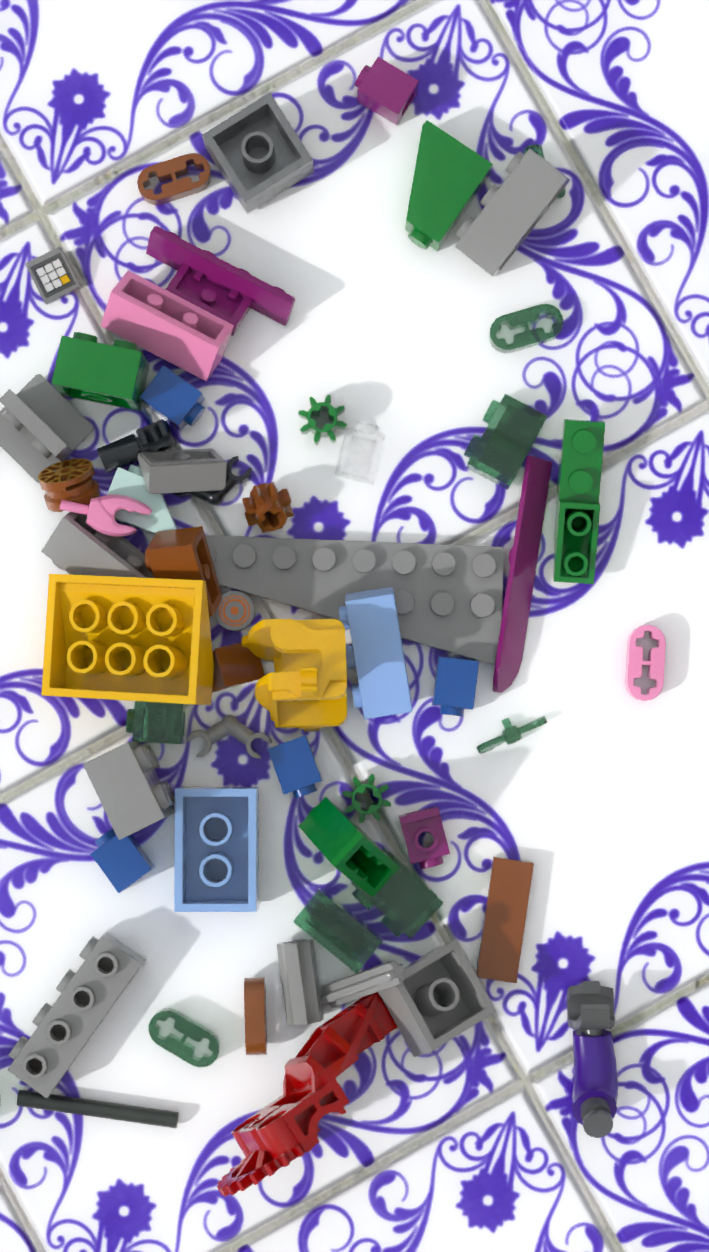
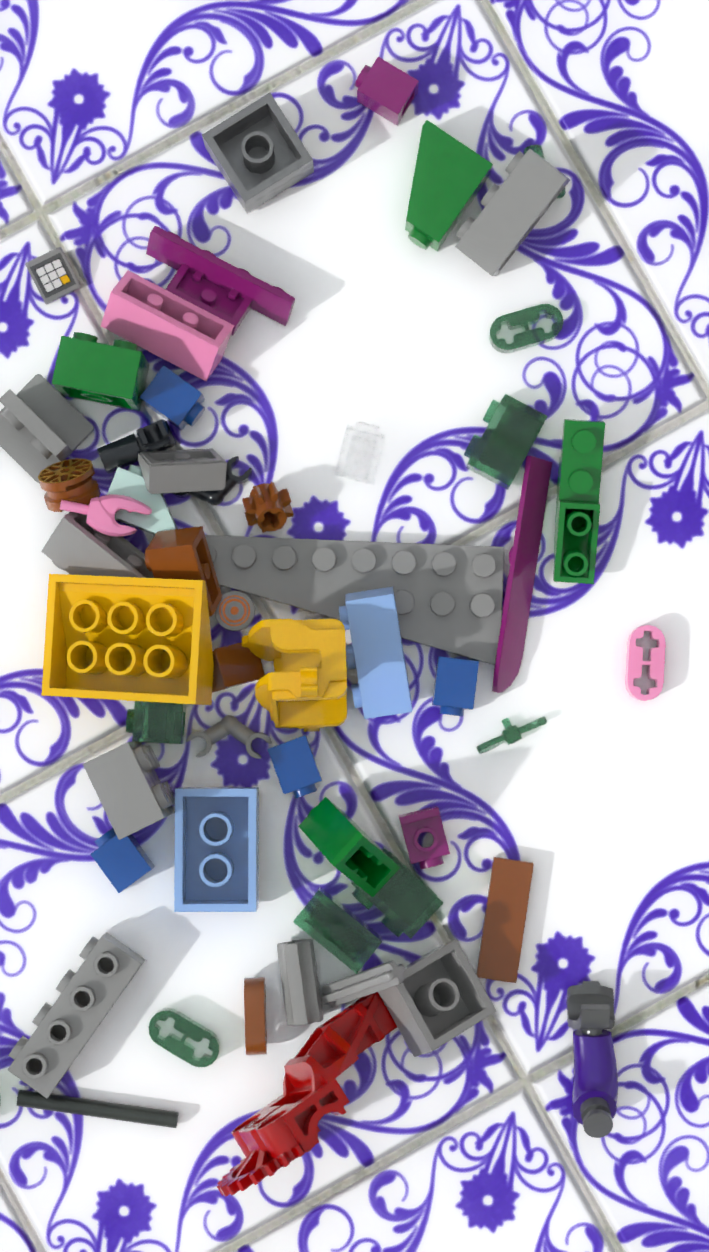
dark orange beam [137,153,212,205] -> none
green gear [298,395,347,445] -> none
green gear [342,774,391,823] -> none

